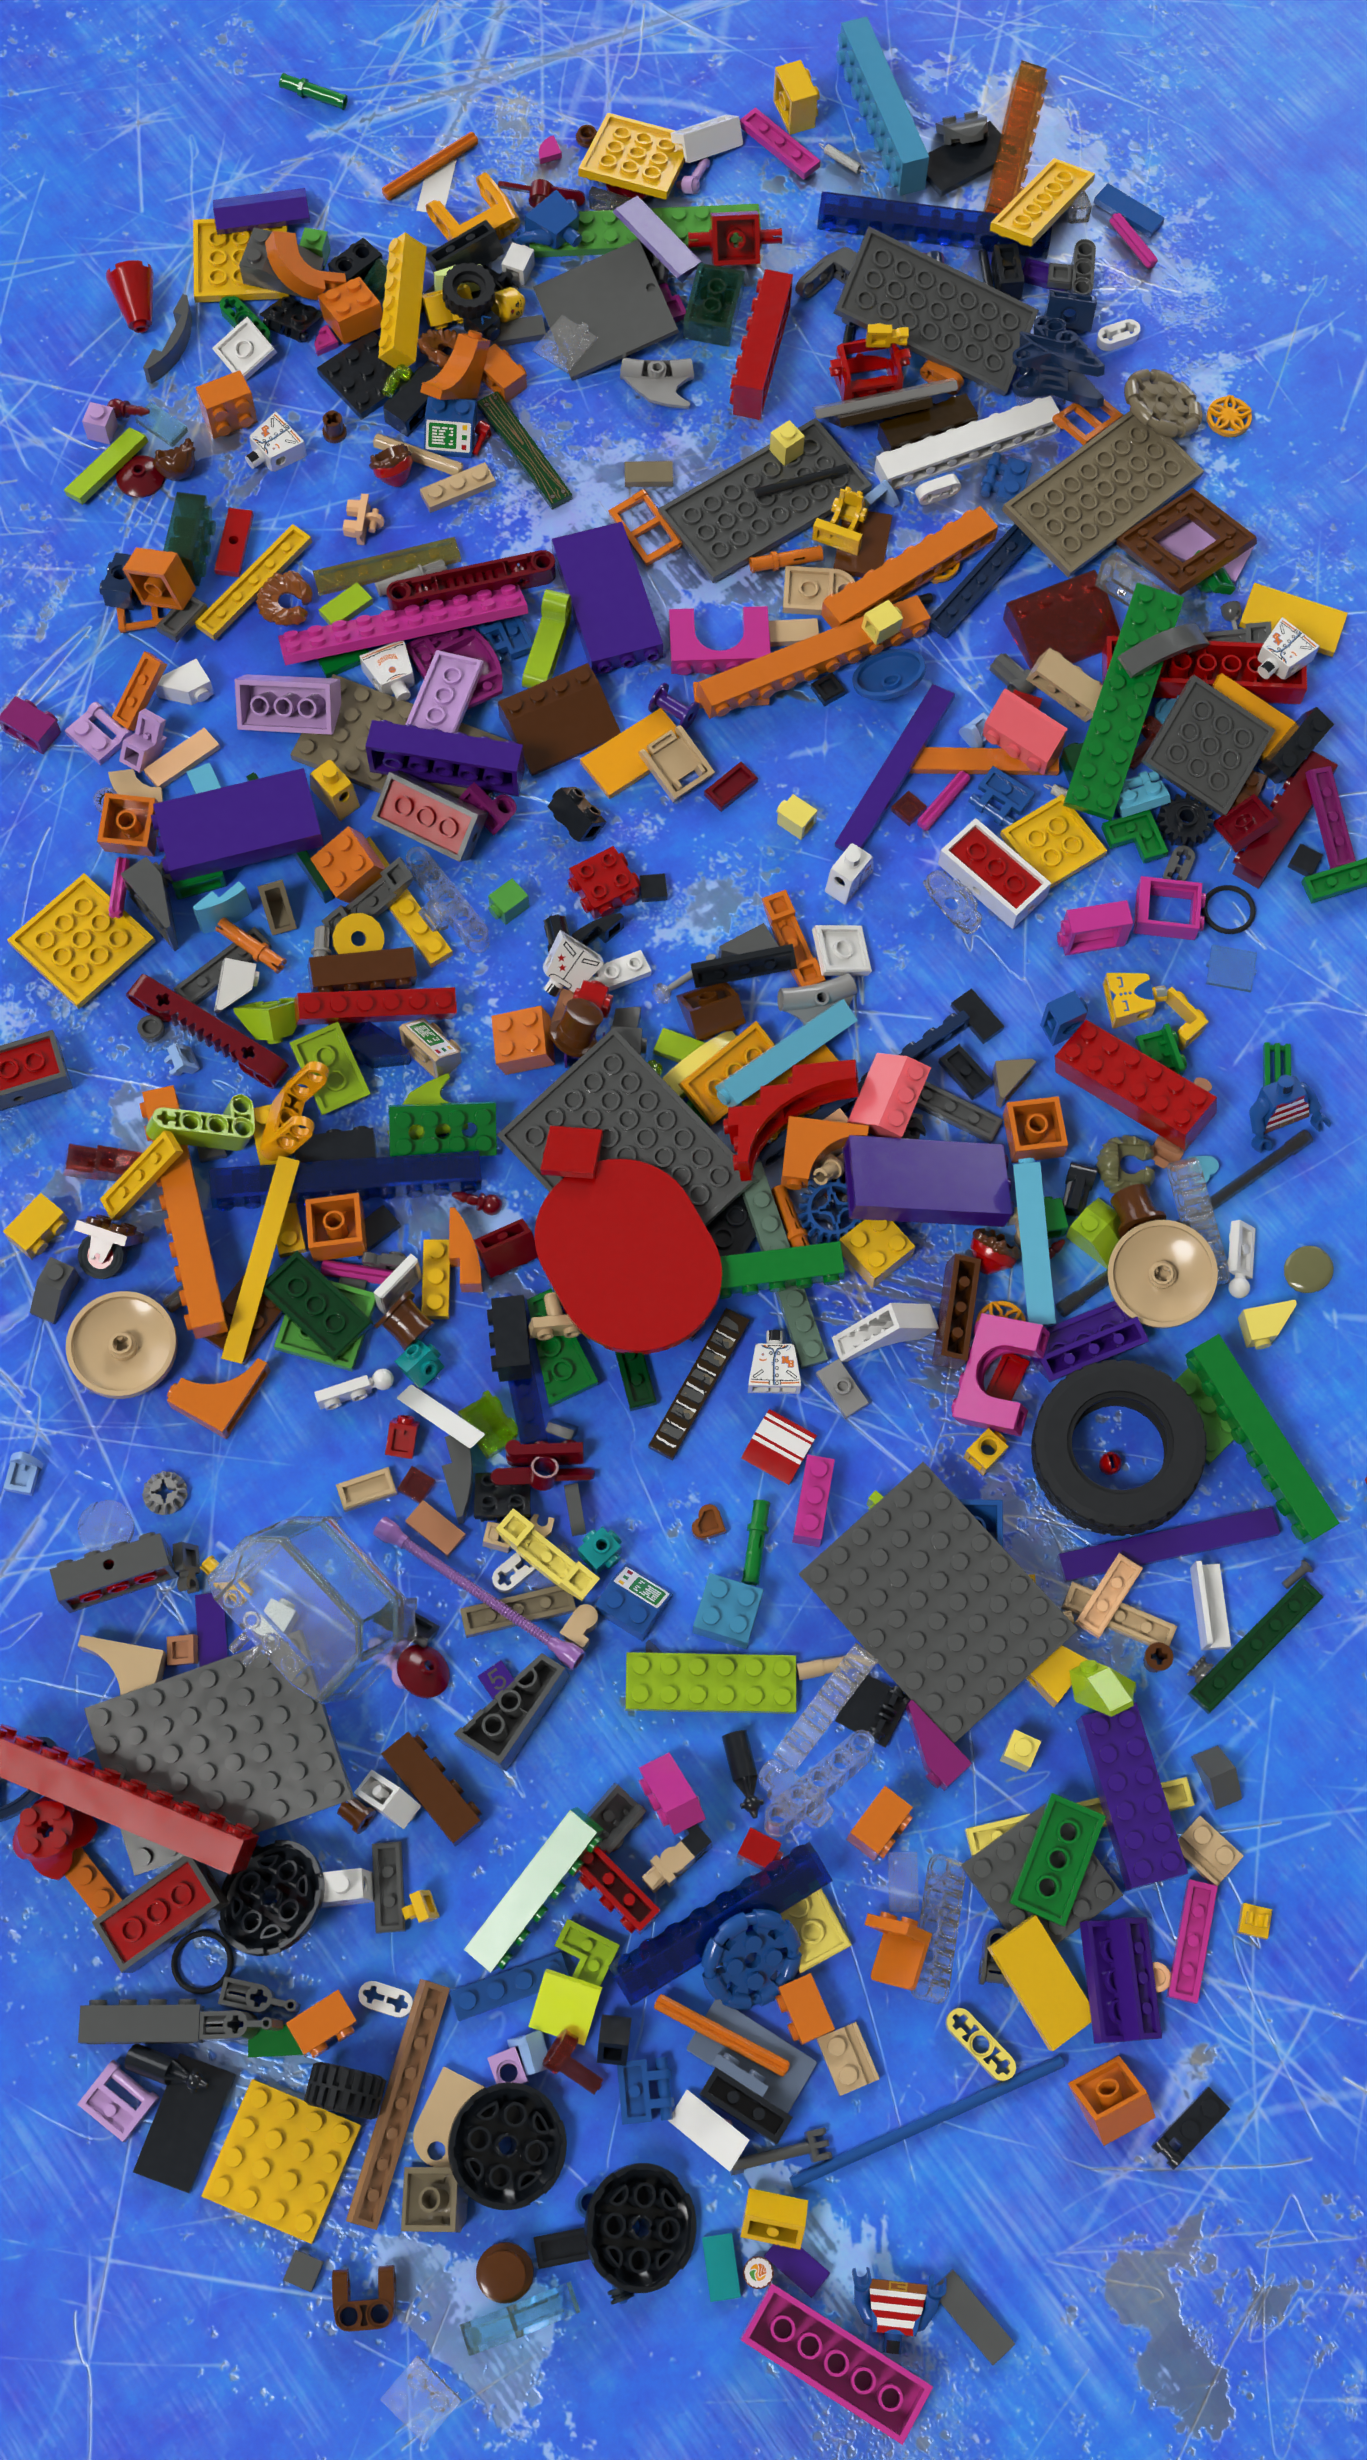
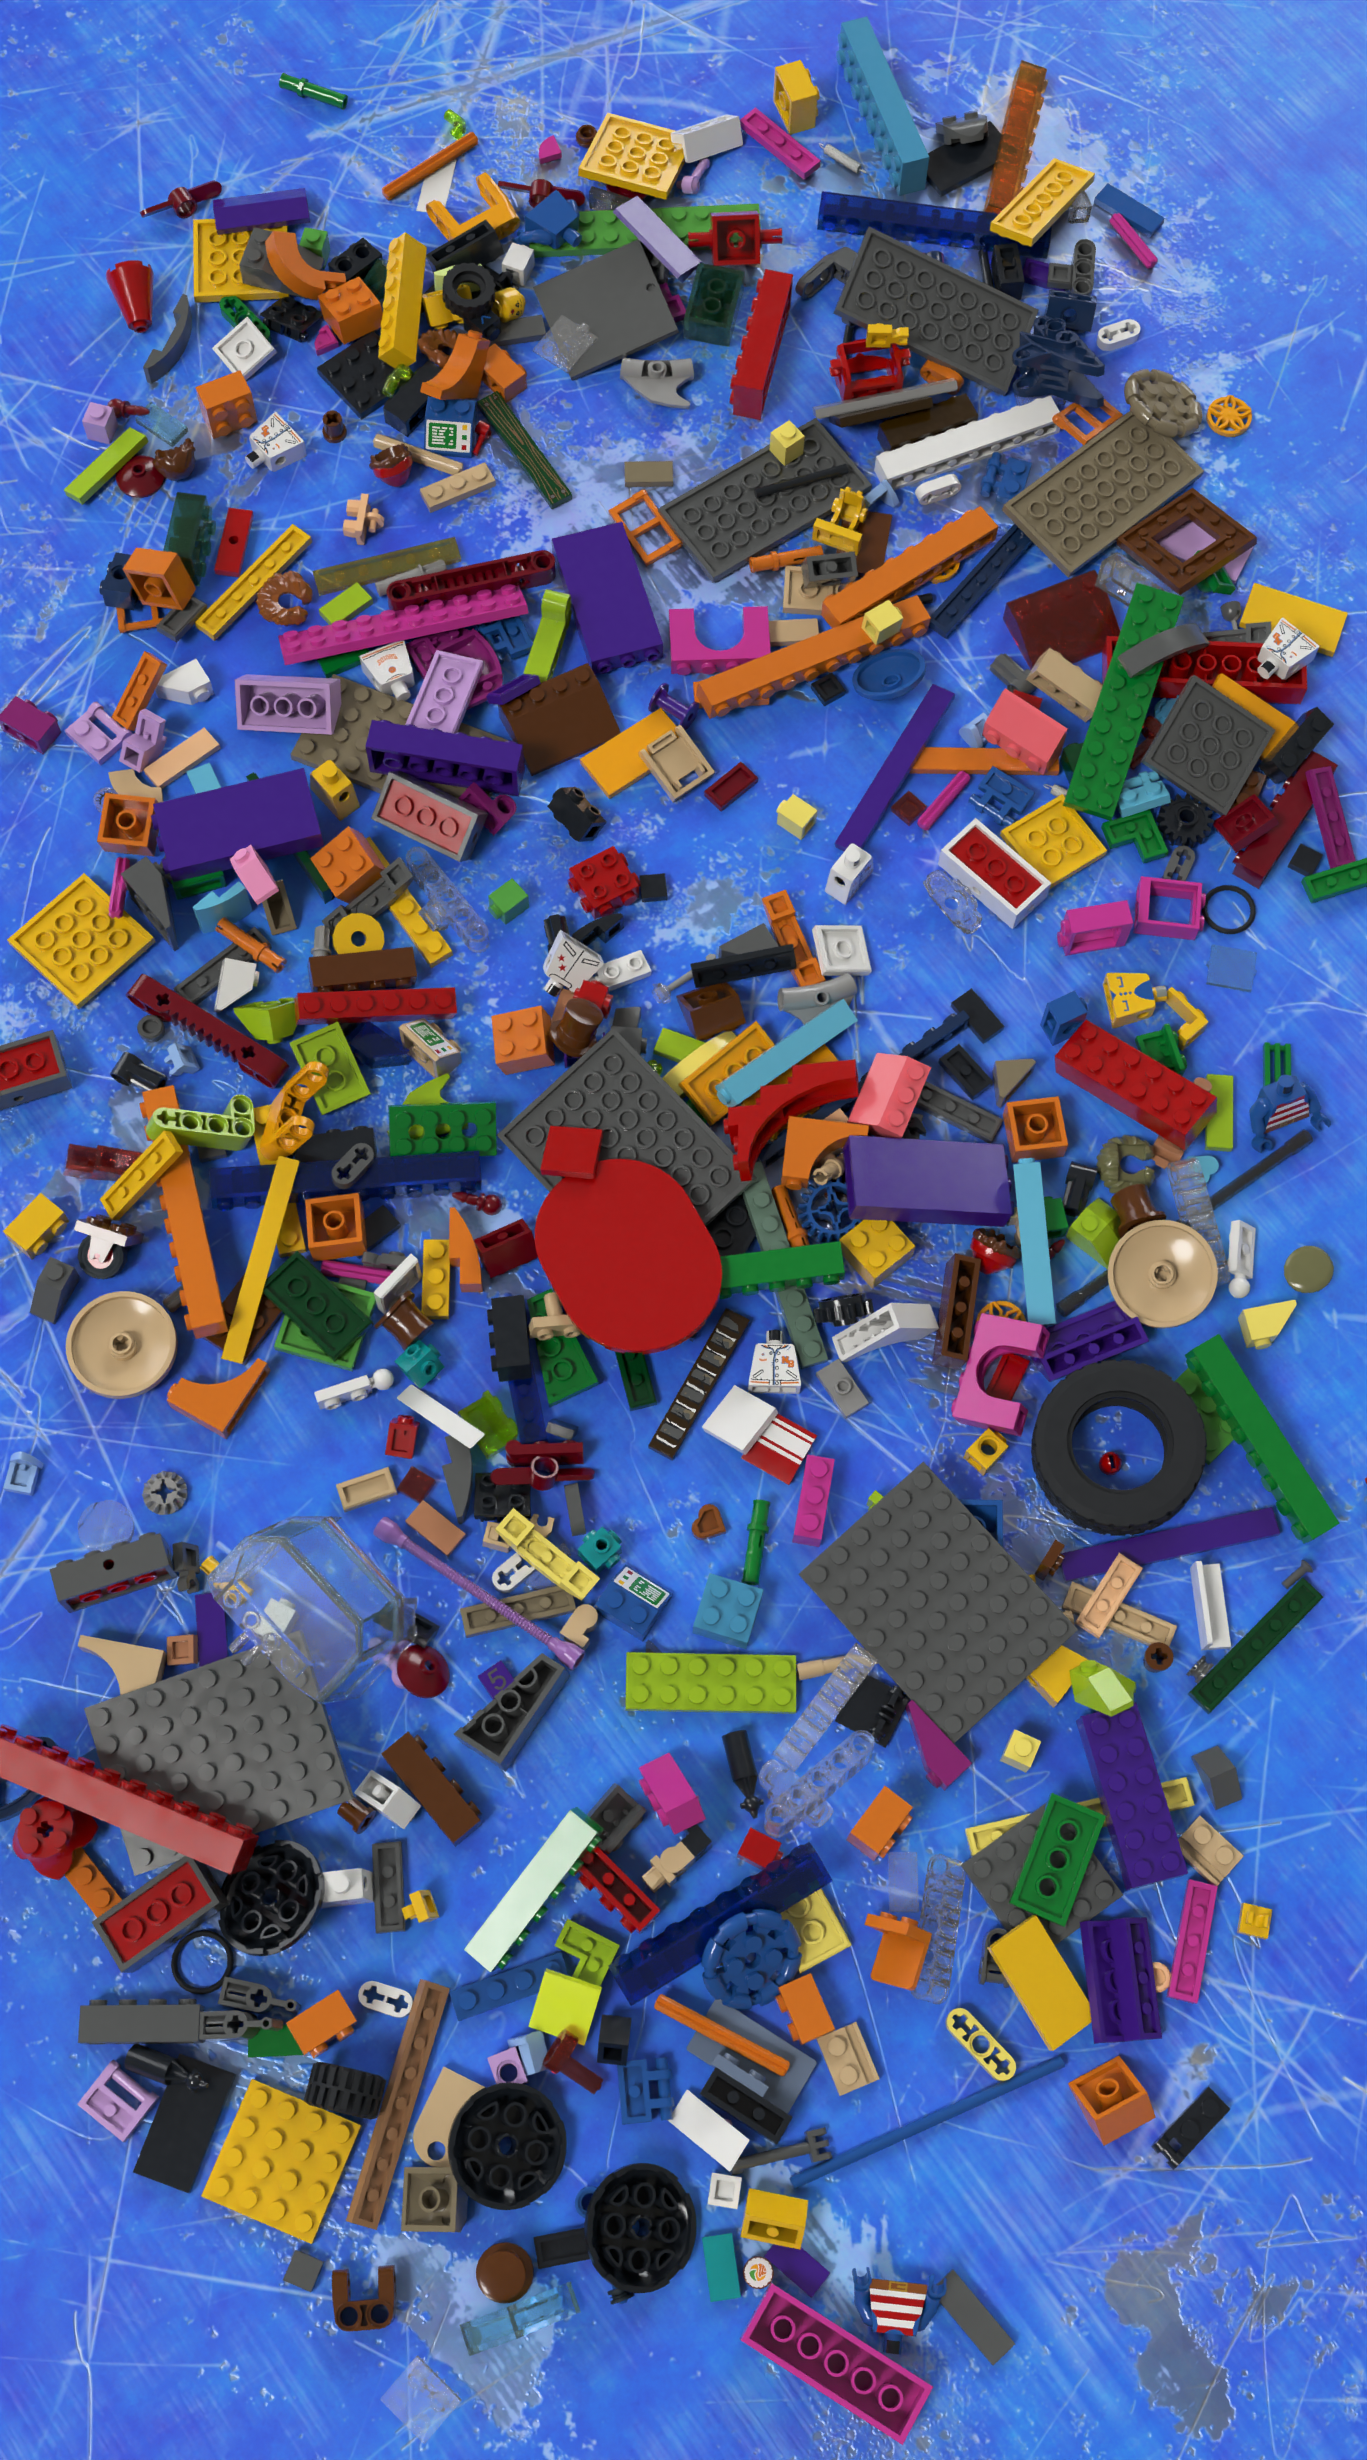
none -> black piece [110,1052,167,1091]
none -> dark red piece [140,180,222,219]
none -> bright pink slope [230,845,279,905]
none -> dark grey beam [332,1143,374,1189]
none -> clear neon green arm [444,109,466,139]
none -> dark purple tile [486,674,541,705]
none -> white tile [702,1385,778,1455]
none -> white plate [707,2173,742,2209]
none -> dark grey brick [801,551,858,589]
none -> black gear [813,1293,874,1327]
none -> reddish brown plate [1035,1539,1065,1581]
none -> lime tile [1205,1074,1233,1152]

